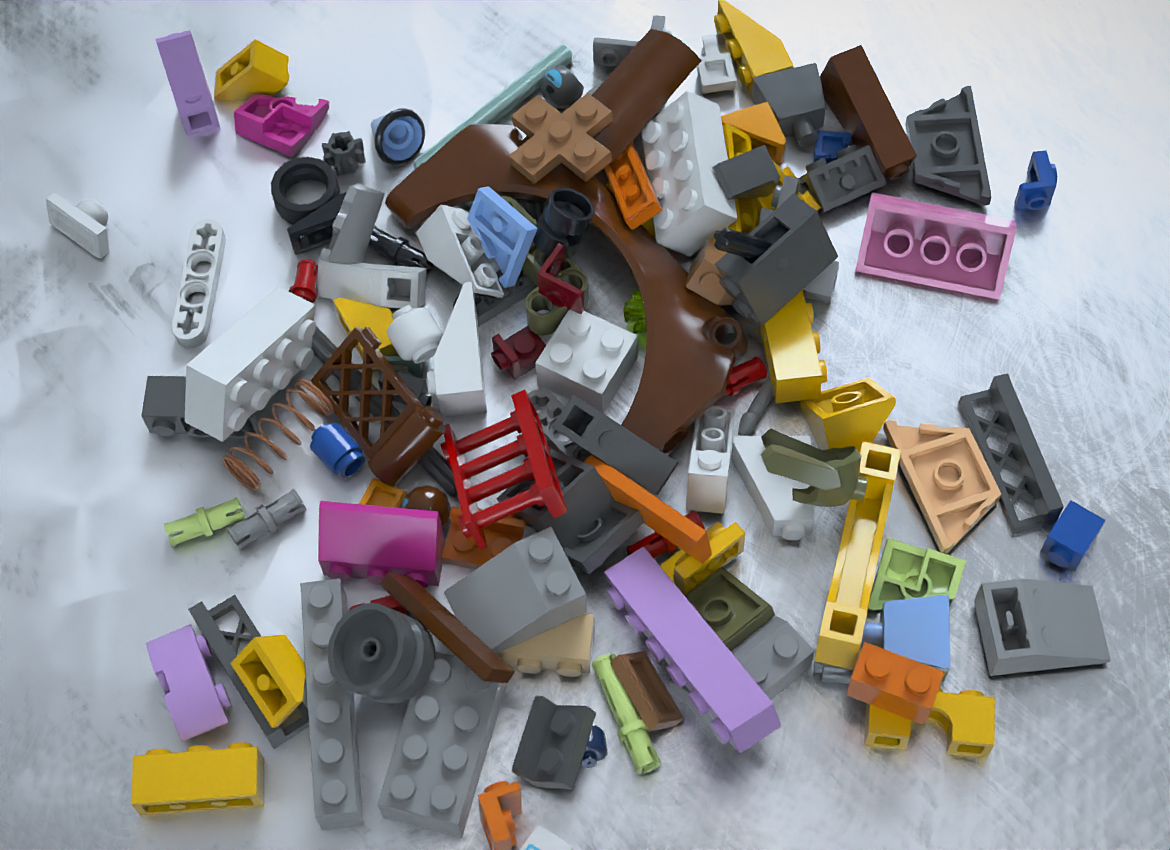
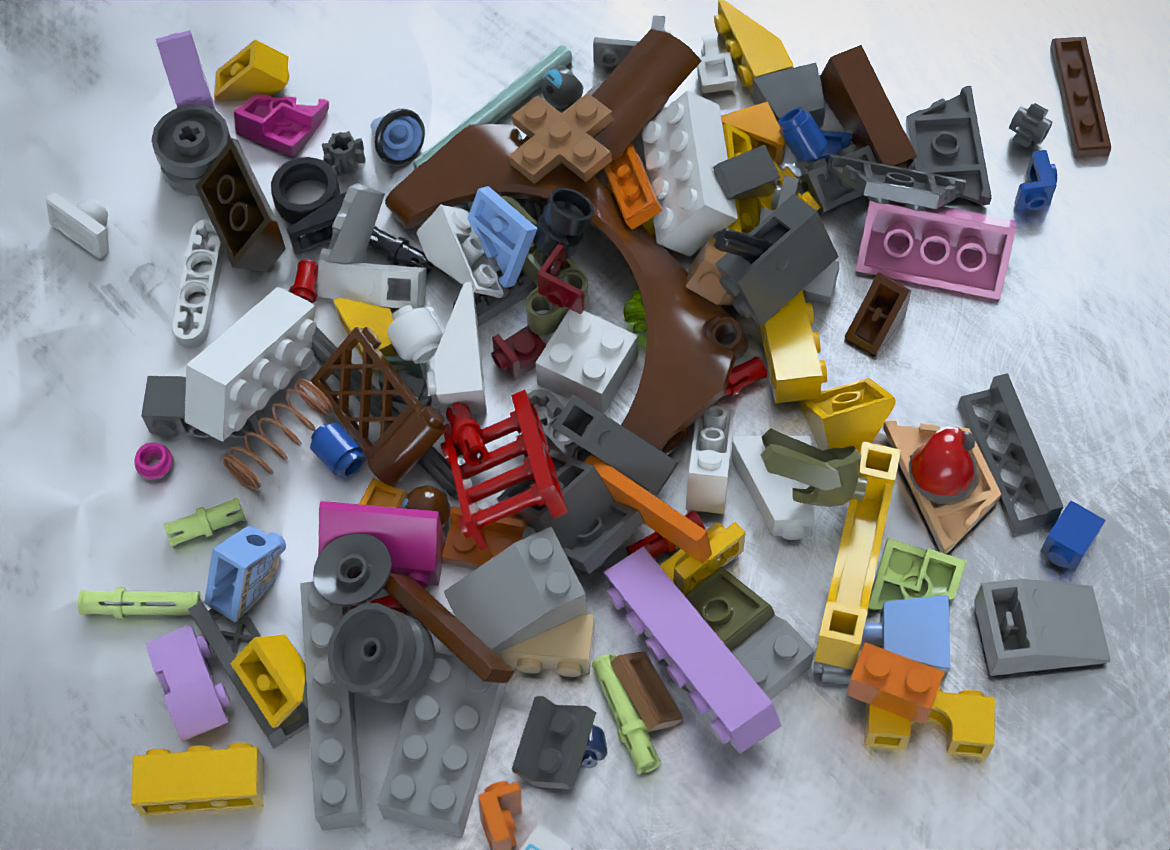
light grey pin [227,489,307,550] -> none
light grey piece [738,376,774,436] -> none
none -> yellowish green pin [78,587,202,619]
none -> dark pink plate [134,442,173,480]
none -> dark grey wheel [151,105,231,196]
none -> dark brown slope [195,138,286,272]
none -> light blue torso [204,526,286,622]
none -> dark grey dish [313,533,392,607]
none -> red pin [446,402,488,466]
none -> blue brick [778,107,827,163]
none -> dark grey wing [827,154,966,211]
none -> reddish brown slope [844,272,912,356]
none -> red piece [909,426,980,505]
none -> dark grey gear [1008,102,1053,148]
none -> reddish brown tile [1050,36,1112,158]

